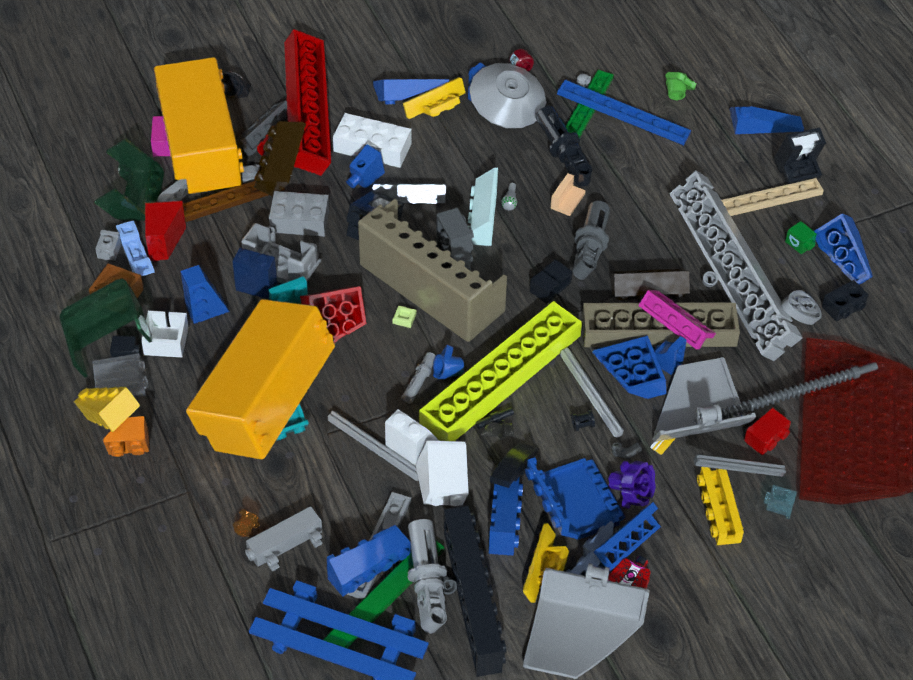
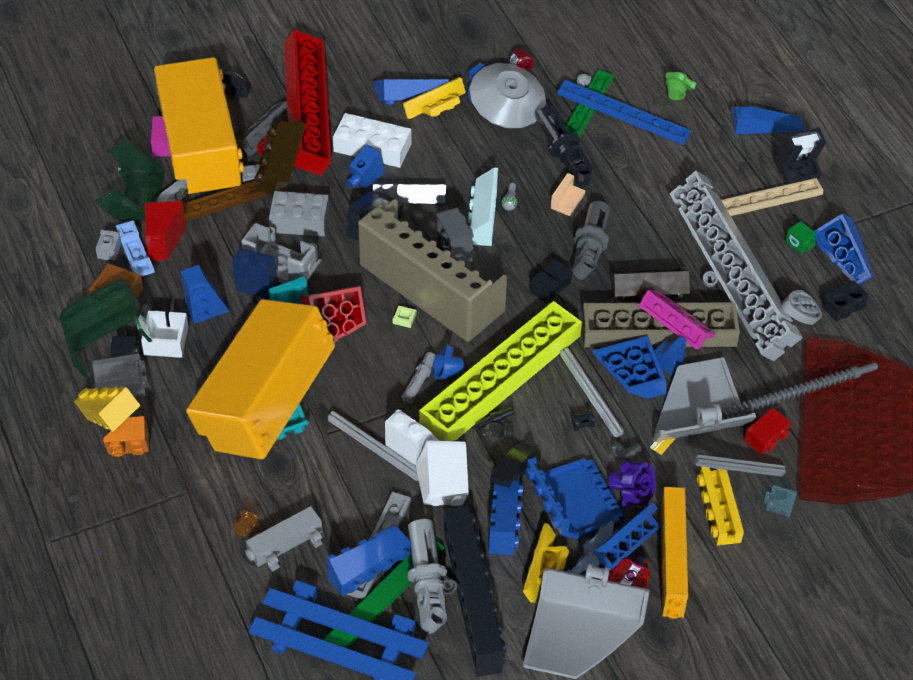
none -> light orange brick [660,487,688,619]

